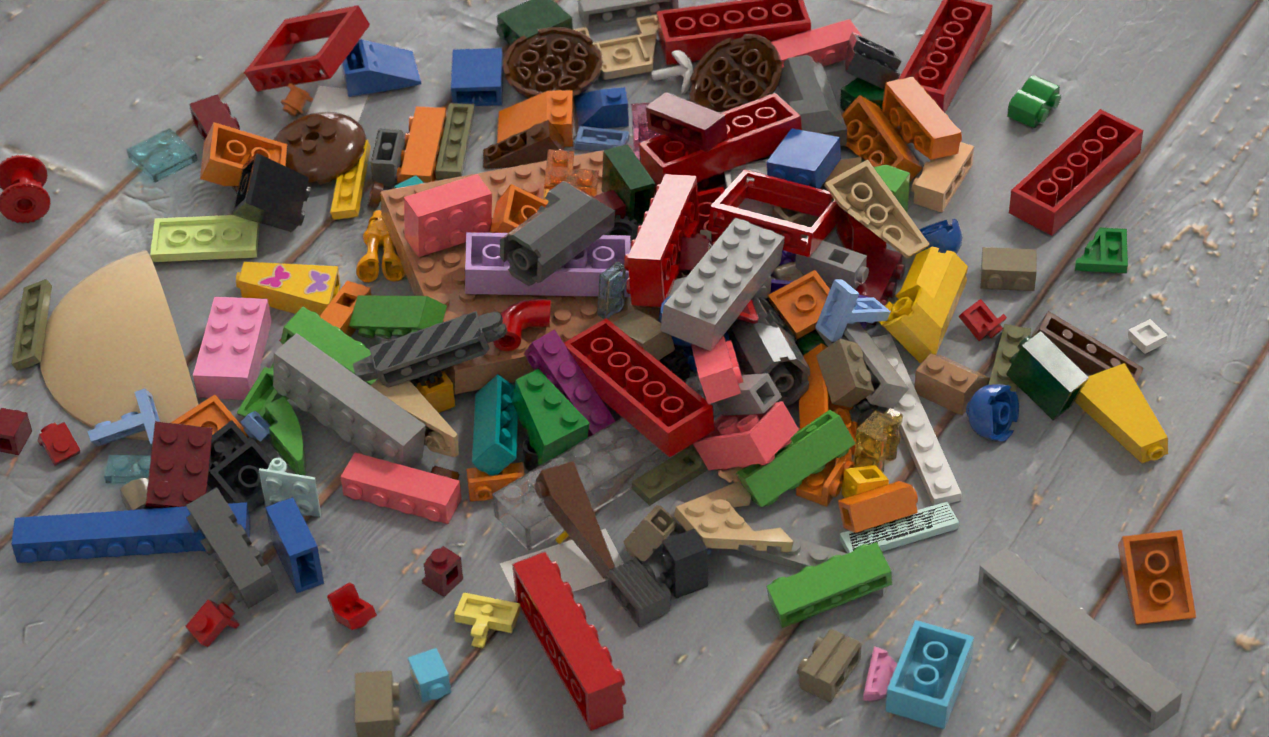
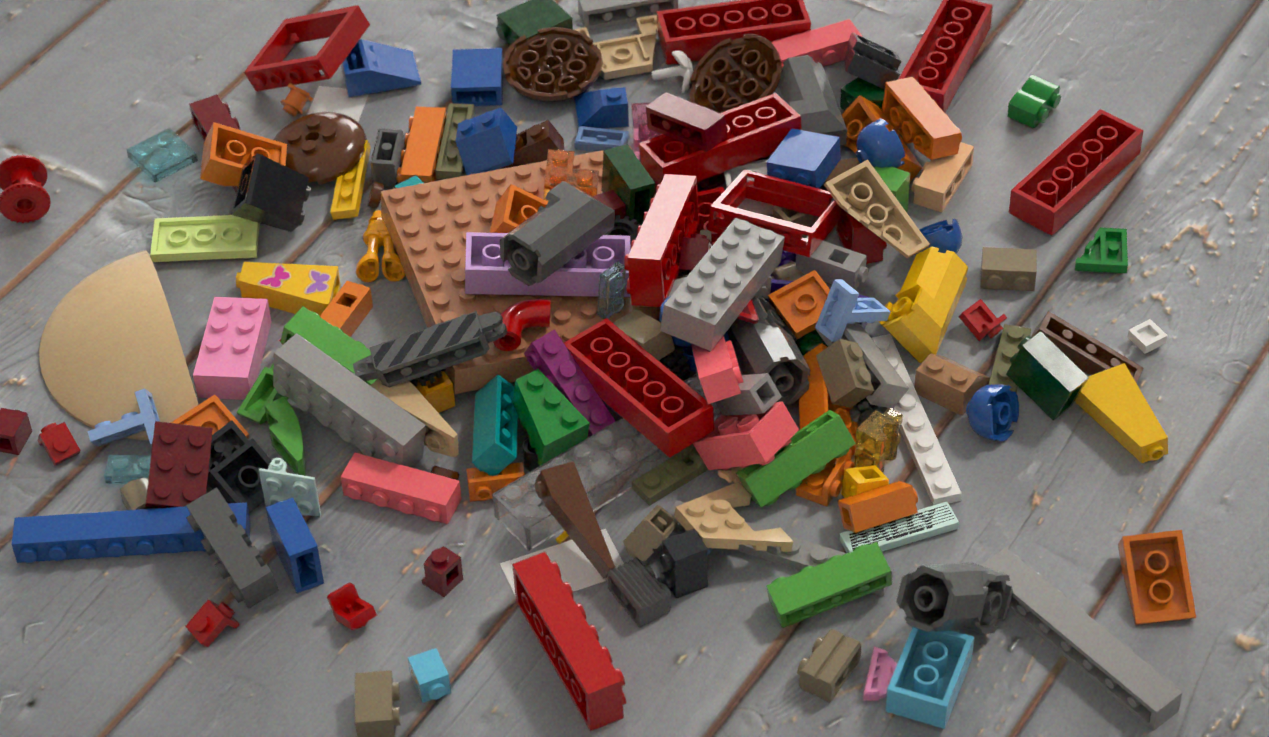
olive plate [11,279,52,371] -> none
medium blue plate [241,411,271,442] -> none
bright green brick [349,295,447,339] -> none
coral brick [404,174,492,257] -> none
light yellow plate [454,592,521,648] -> none
orange slope [497,90,574,147] -> none
dark red brick [856,245,905,325] -> none
none -> blue slope [456,107,517,175]
none -> blue cylinder [856,119,905,168]
none -> dark grey brick [896,563,1013,634]

